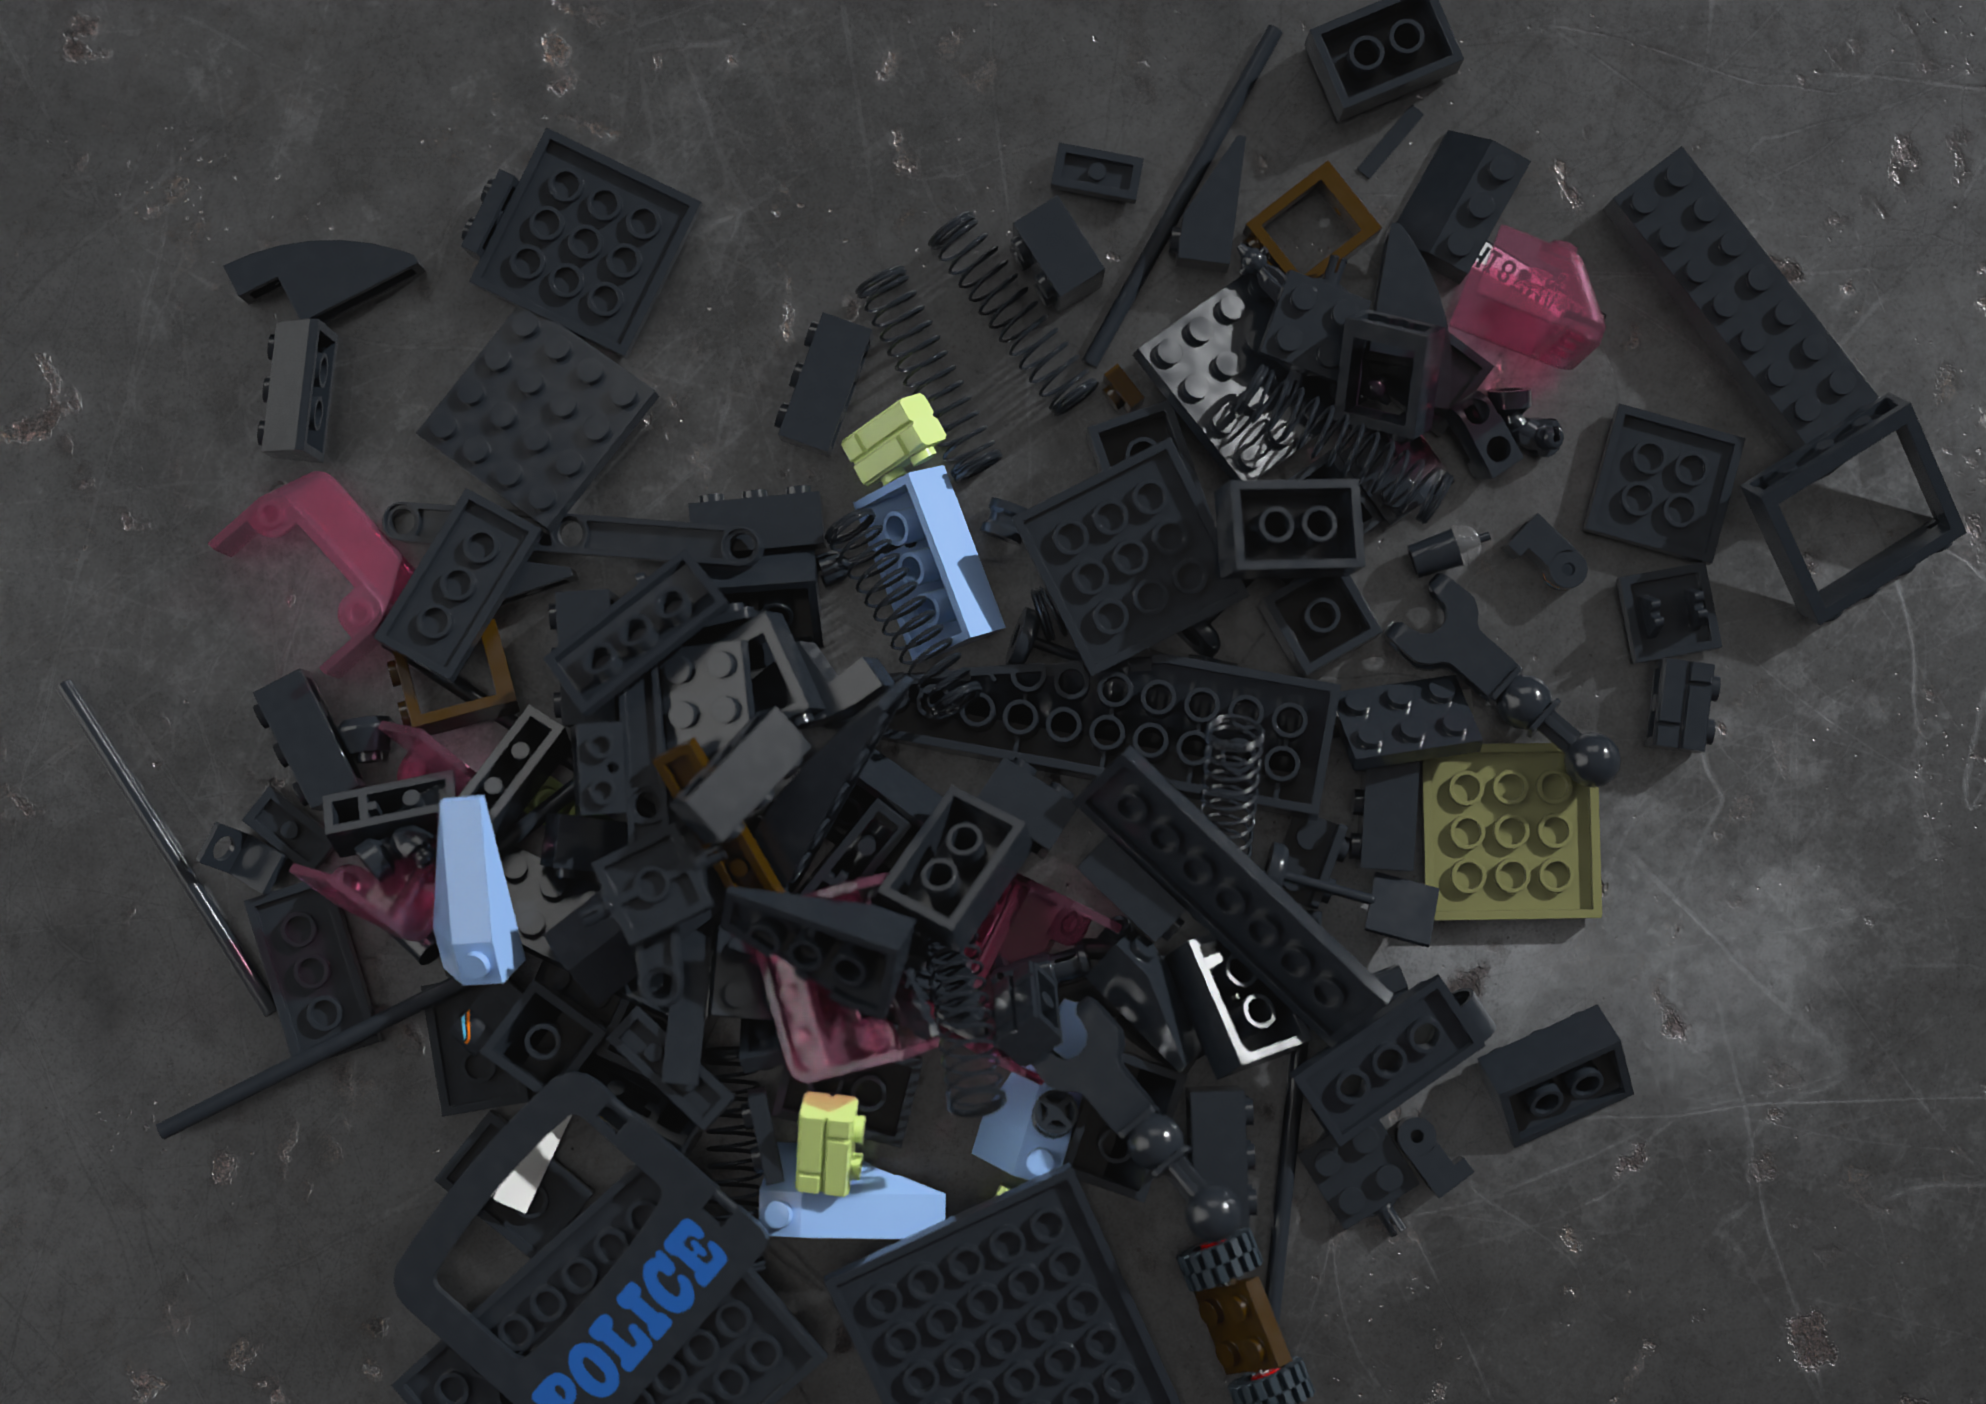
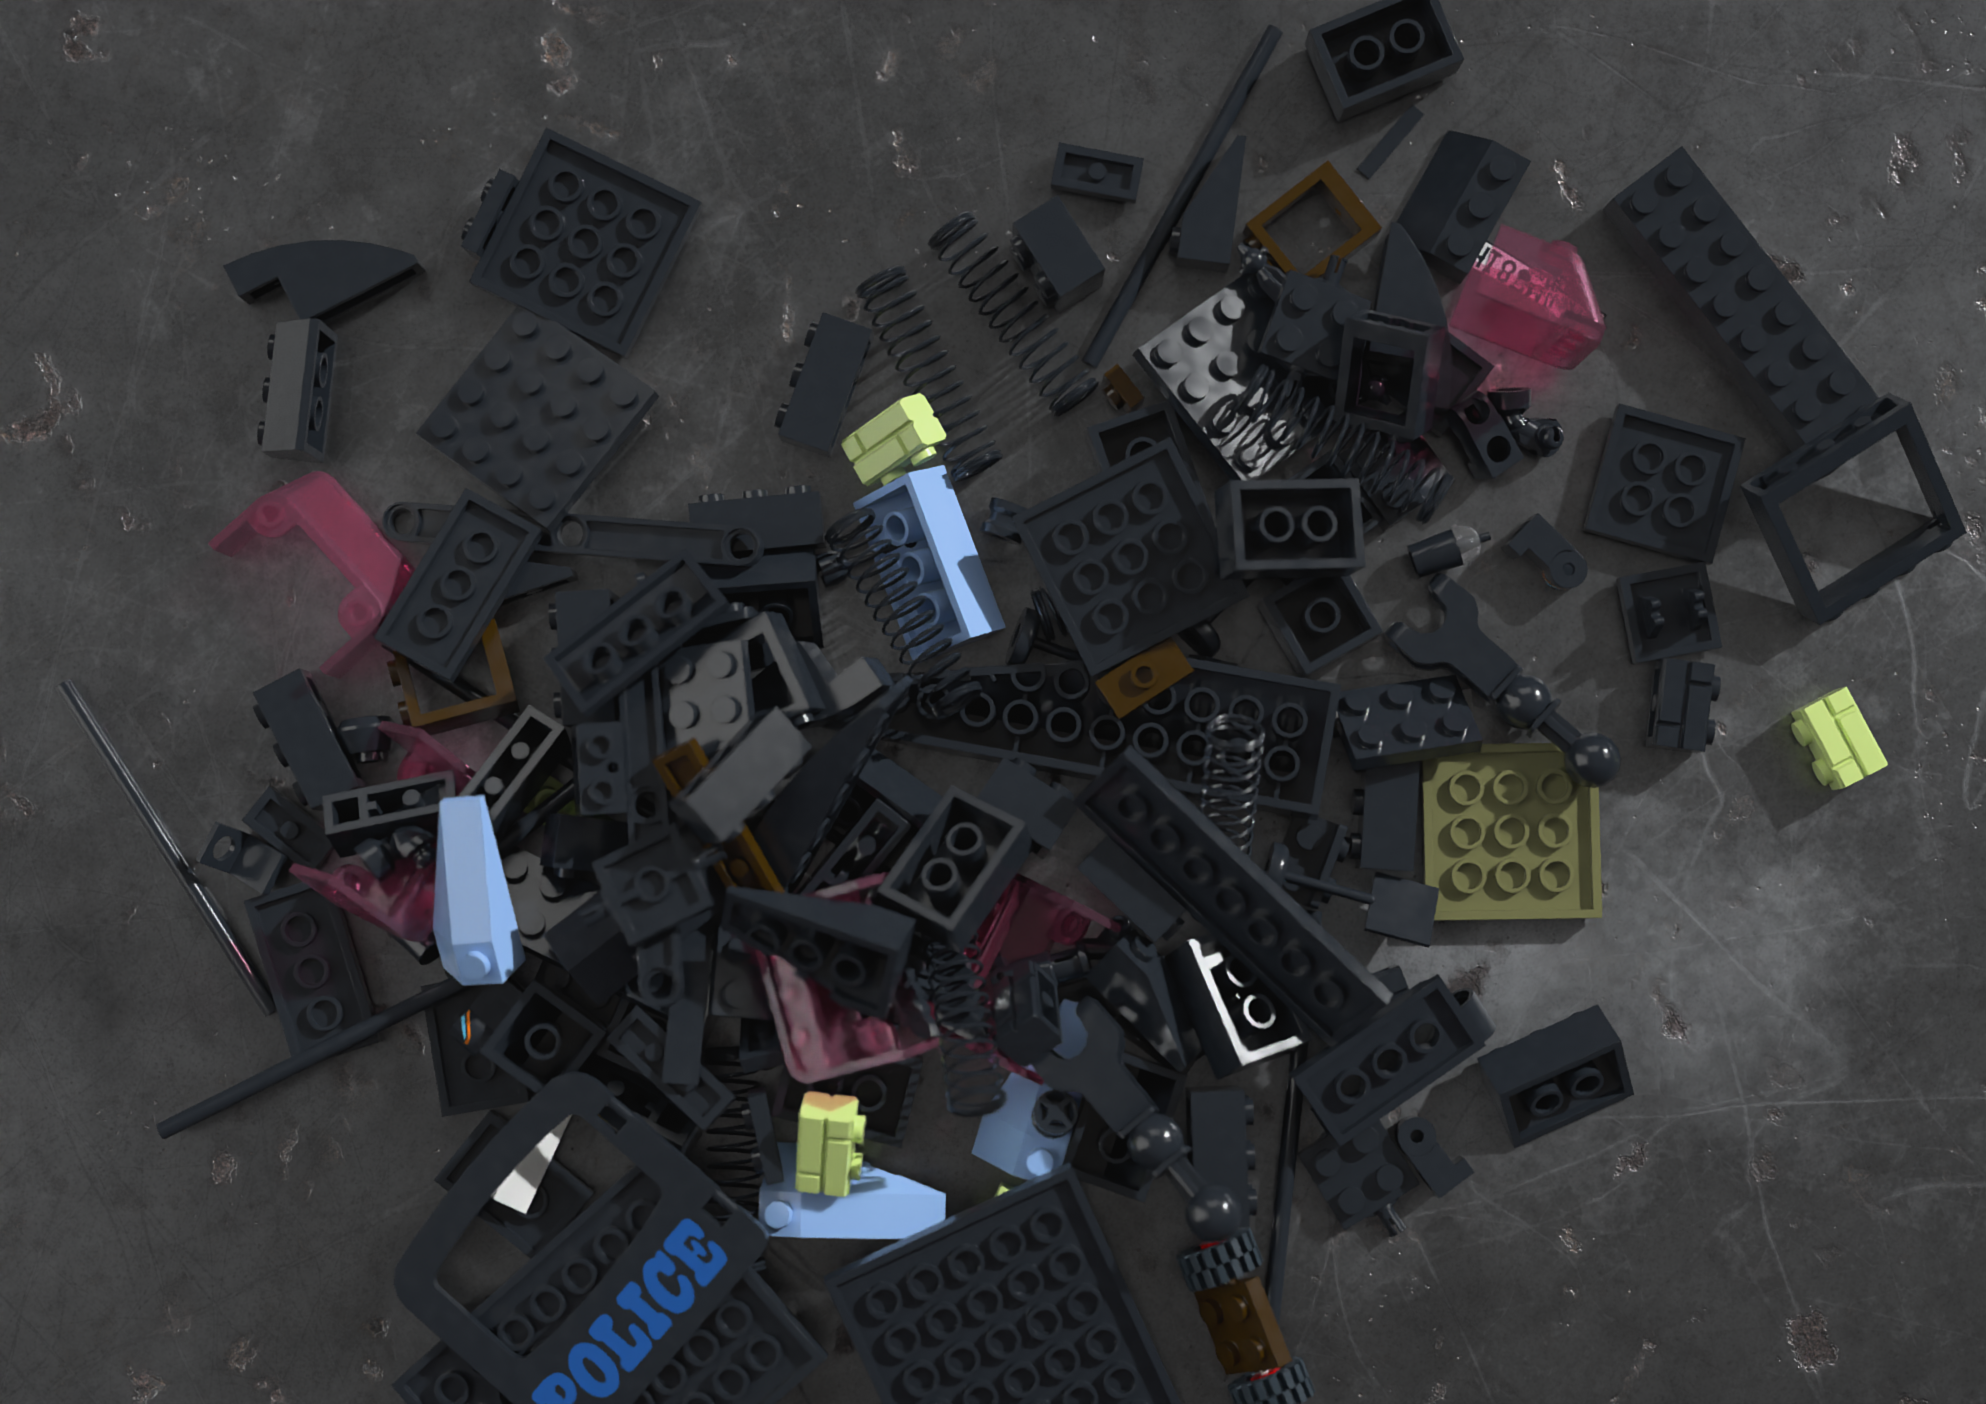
none -> dark brown plate [1095,637,1194,721]
none -> yellowish green brick [1791,686,1888,790]

